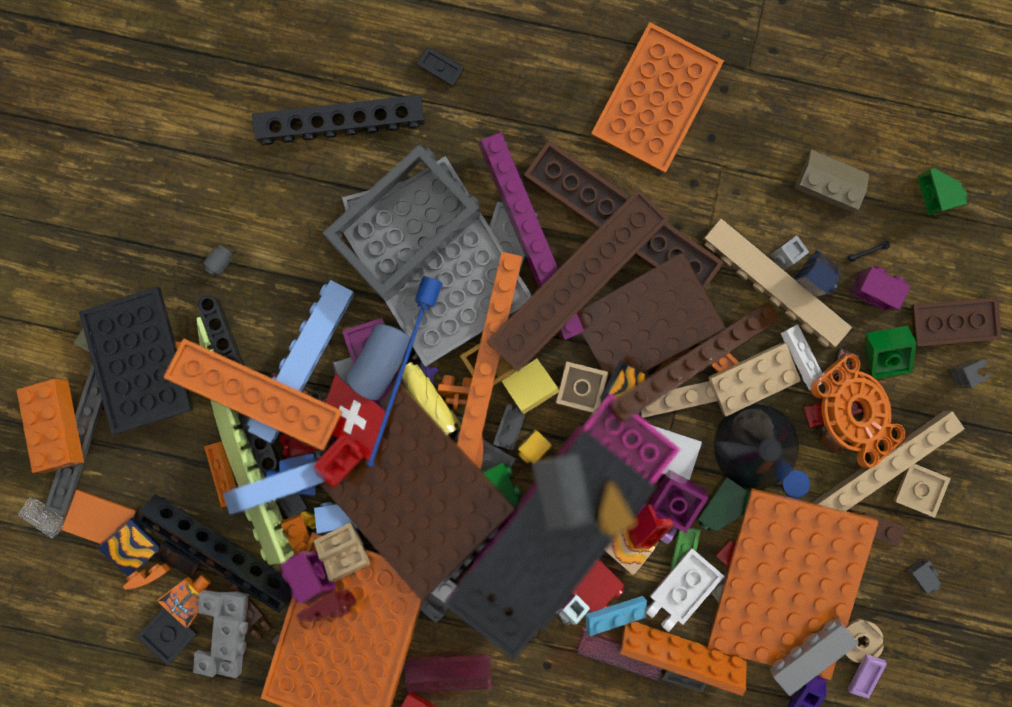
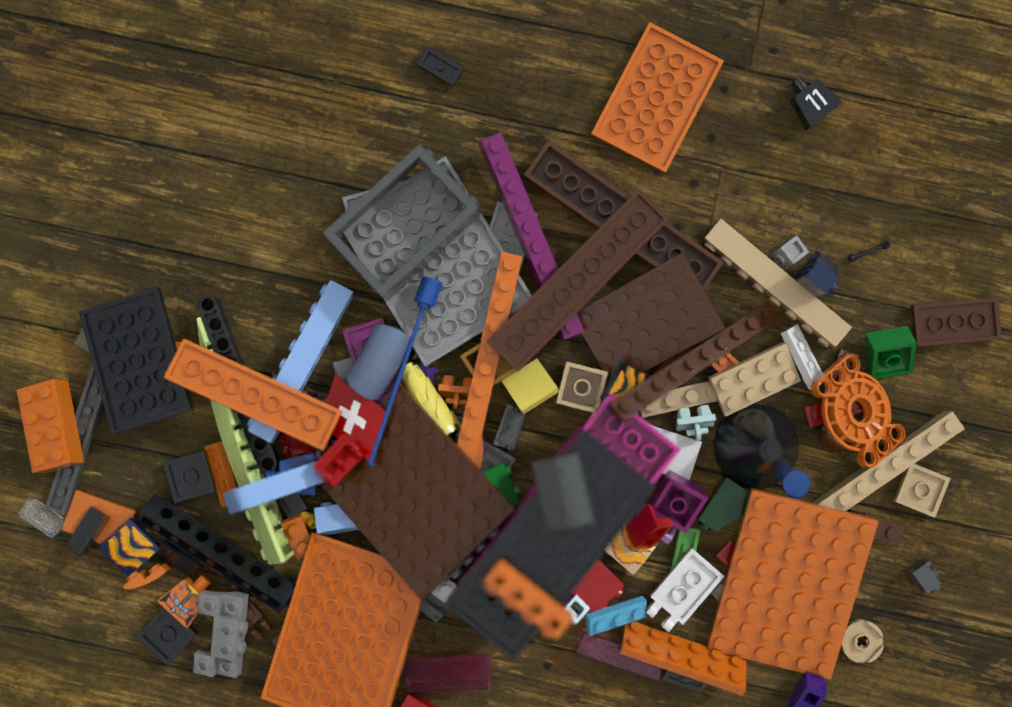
dark grey brick [203,244,233,276] -> none
black brick [252,95,425,145] -> none
magenta brick [280,551,337,604] -> none
dark red plate [296,589,356,623] -> none
tan slope [314,522,371,583] -> none
yellow brick [518,429,552,464] -> none
pearl gold slope [596,479,636,537] -> none
light grey brick [770,617,858,696] -> none
dark tan slope [794,149,869,213] -> none
lavender tile [848,654,887,699] -> none
magenta brick [849,266,911,312] -> none
green slope [917,168,967,216] -> none
dark grey hinge [949,359,990,388] -> none
none -> black panel [67,506,111,556]
none -> black plate [163,450,217,503]
none -> orange brick [483,557,574,640]
none -> light aqua hips [675,405,716,441]
none -> black torso [790,76,842,131]

